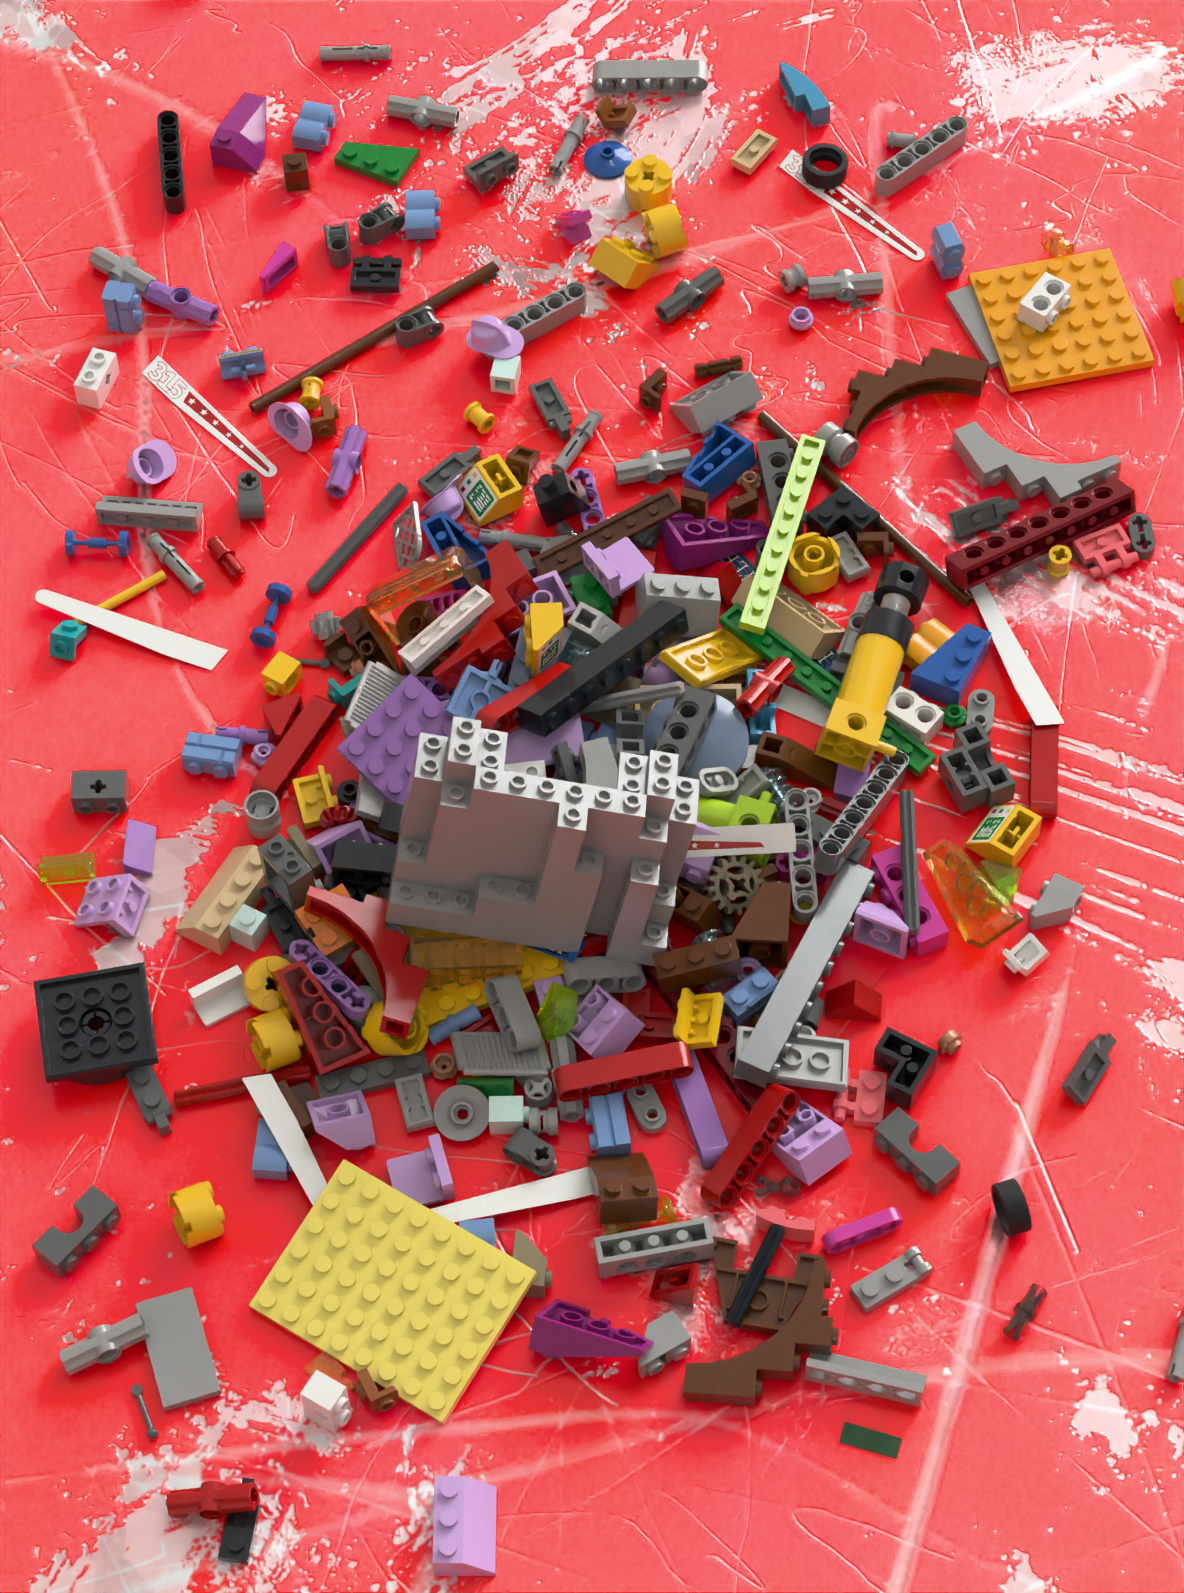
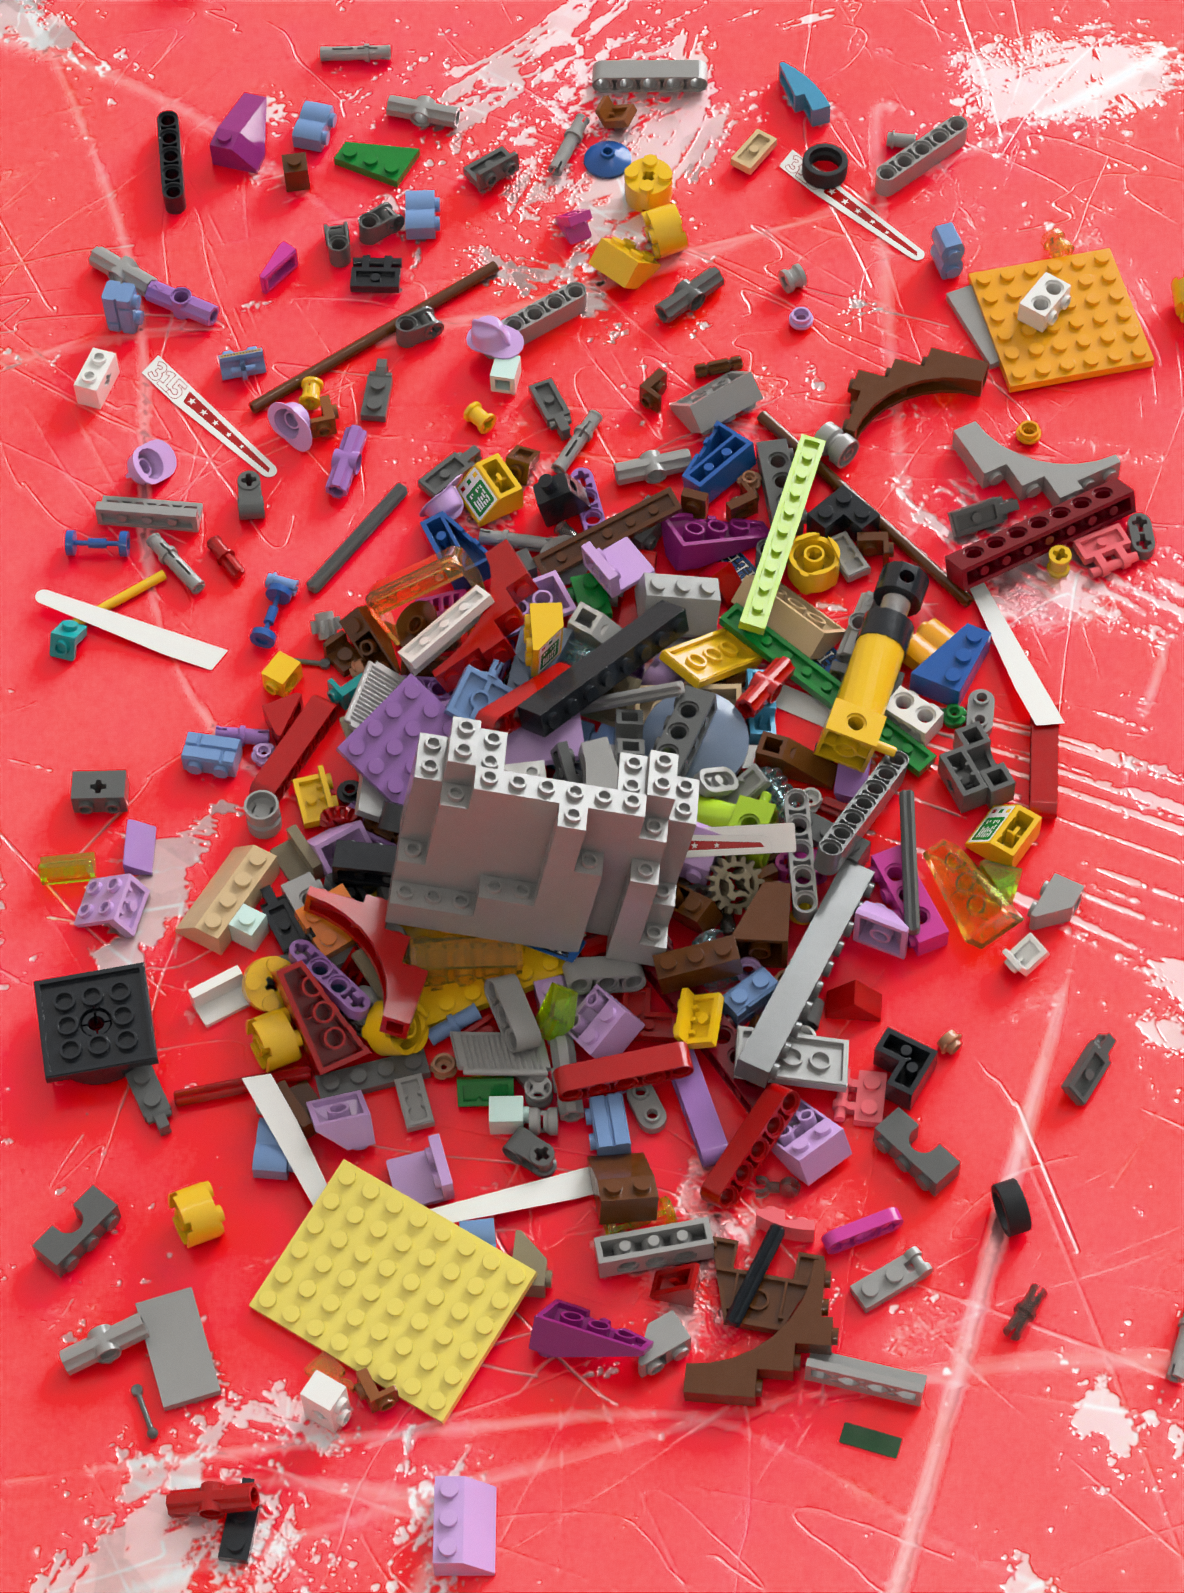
dark grey window [258,833,316,916] -> none
light grey window [393,501,422,571] -> none
light grey dish [434,1085,489,1142] -> none
light grey piece [807,269,883,302] -> none
none -> medium blue pin [265,572,299,596]
none -> dark grey hinge [360,358,393,422]
none -> light orange plate [1016,420,1041,445]

